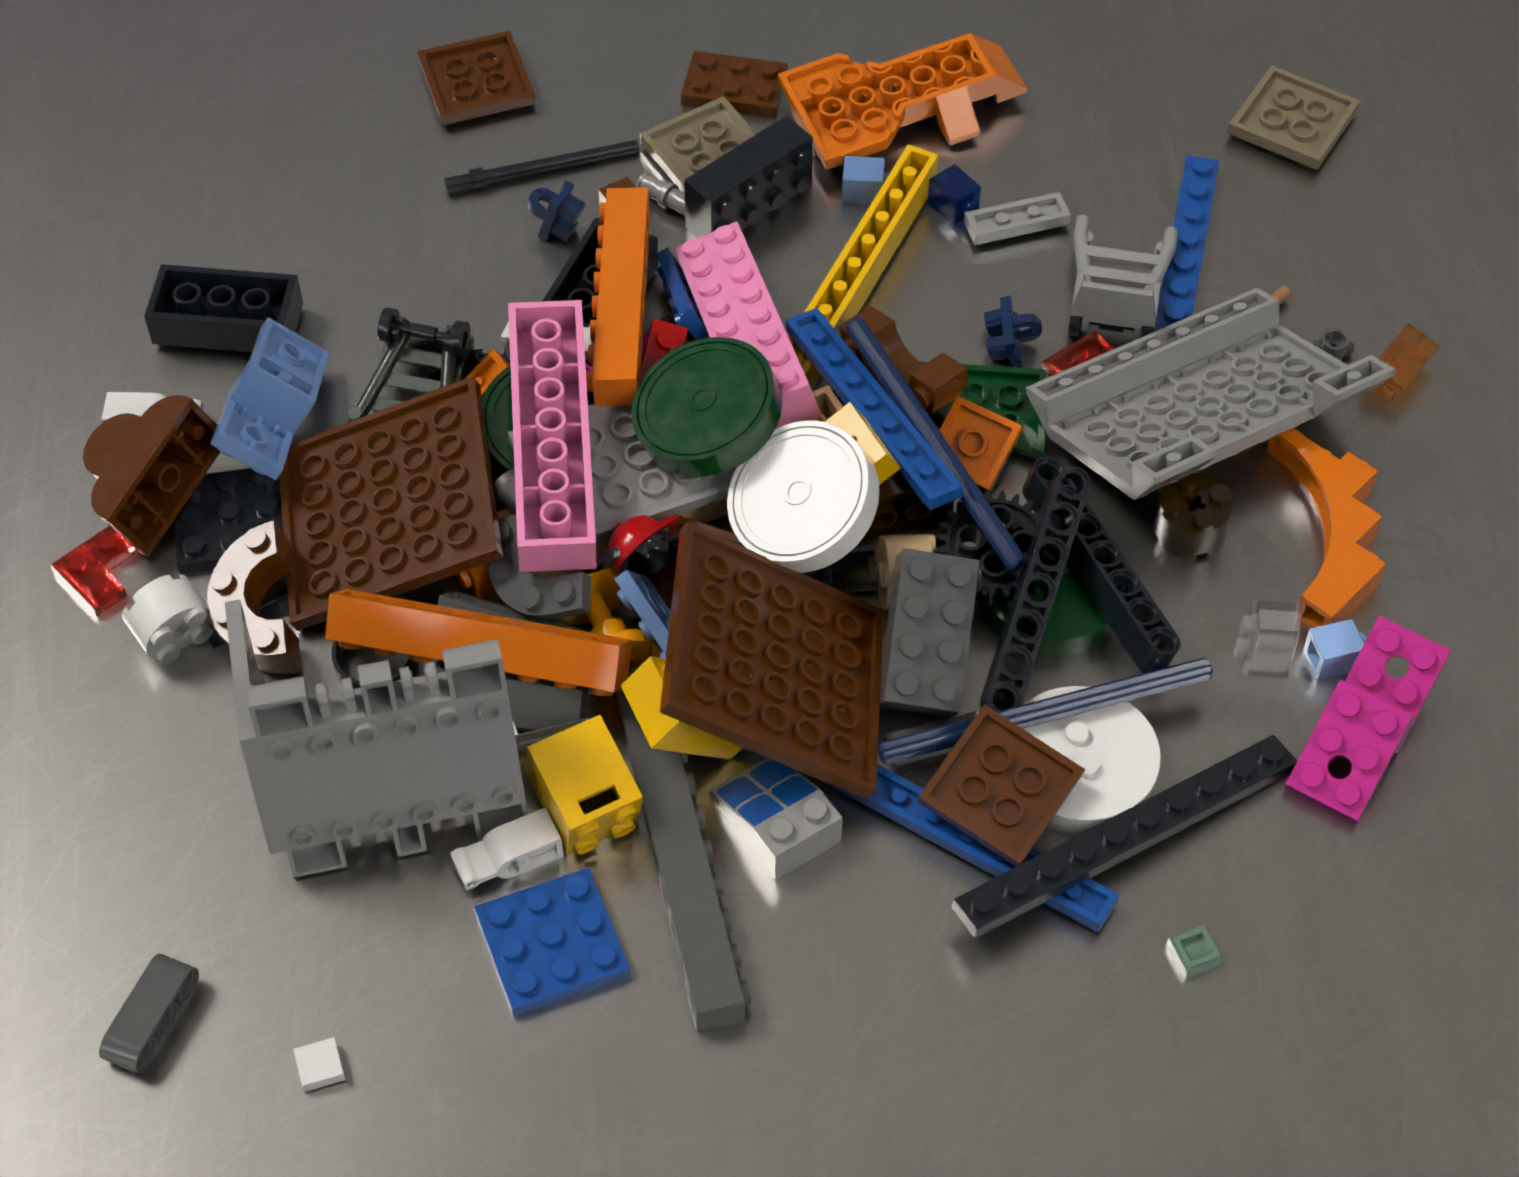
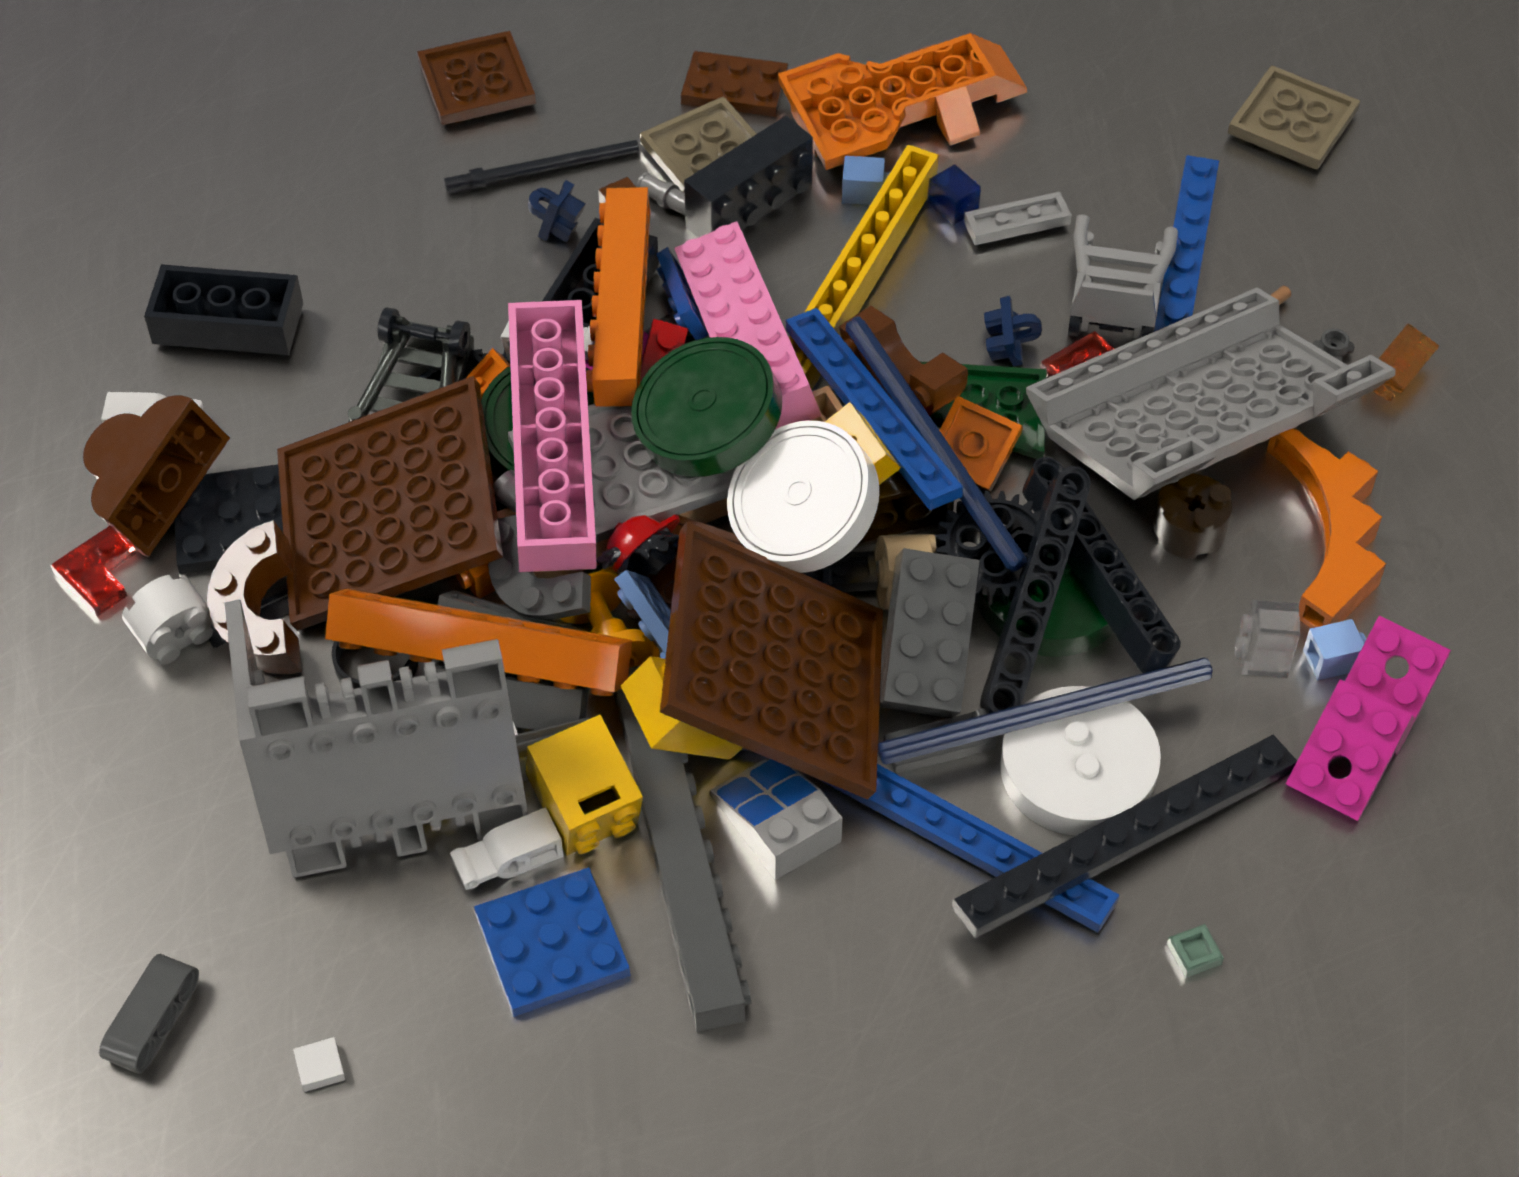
medium blue bracket [210,317,330,480] -> none
reddish brown plate [917,704,1085,867] -> none

